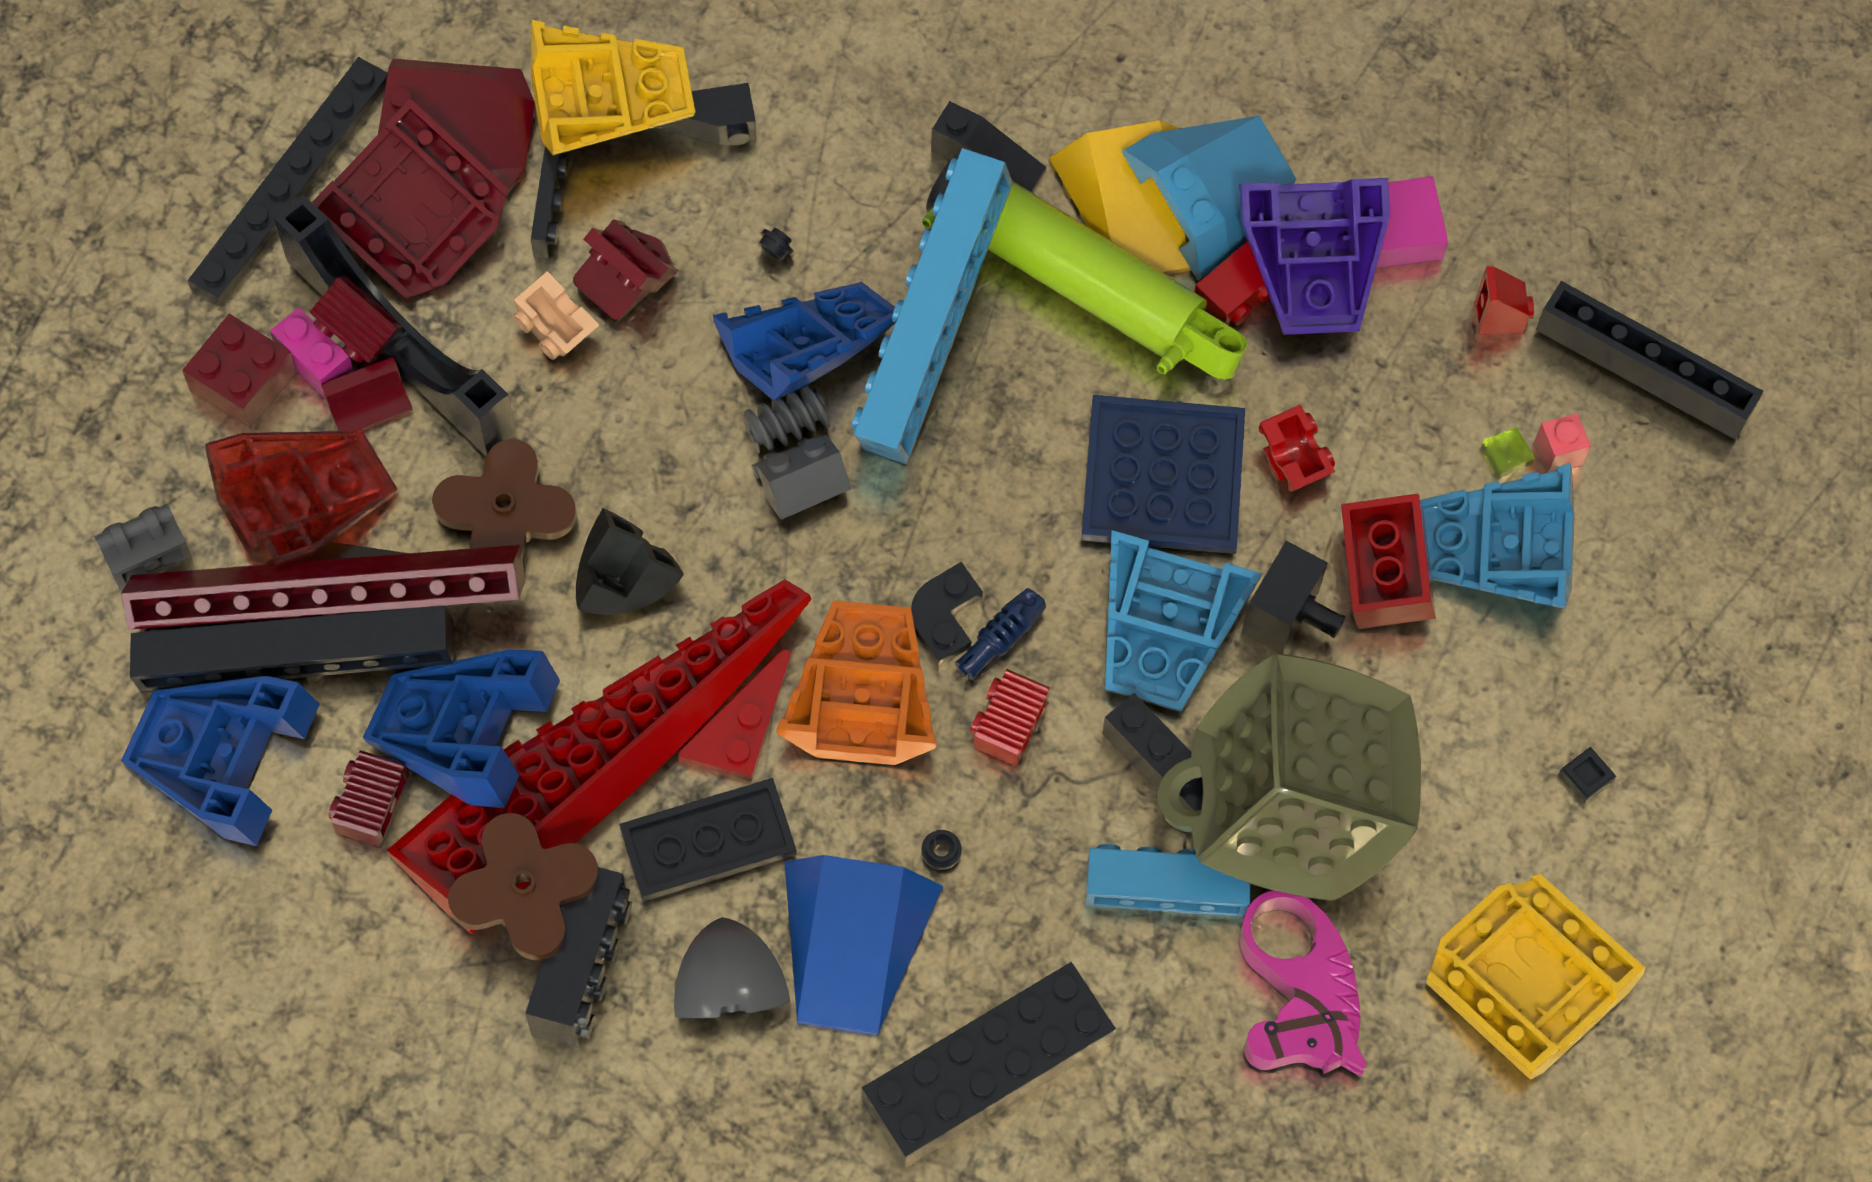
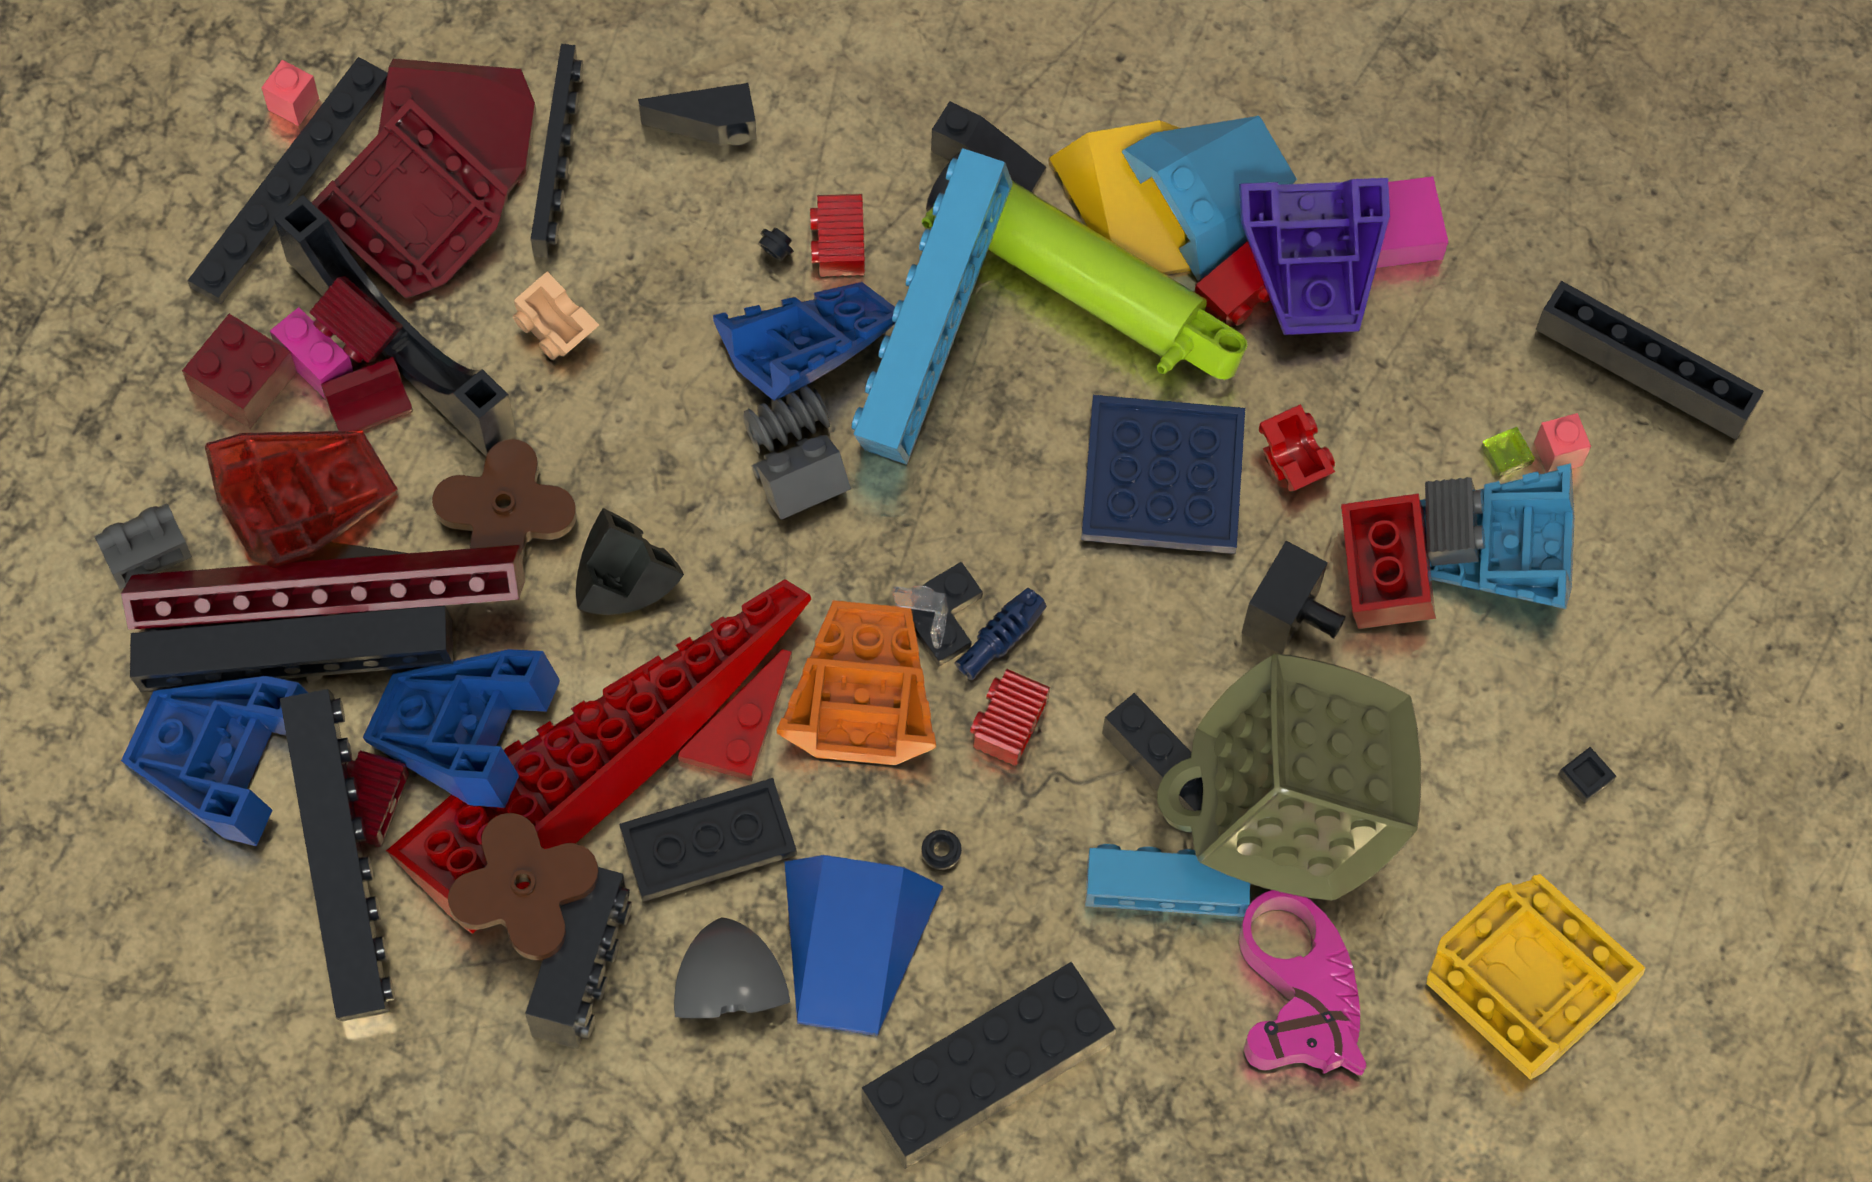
yellow wedge [531,20,695,155] -> none
dark red piece [573,219,679,320] -> none
dark azure wedge [1105,530,1263,712] -> none
red slope [1474,266,1534,335] -> none
none -> coral brick [261,60,319,126]
none -> black brick [280,689,395,1021]
none -> red brick [810,194,865,277]
none -> clear bracket [892,585,949,649]
none -> dark grey brick [1425,477,1485,566]

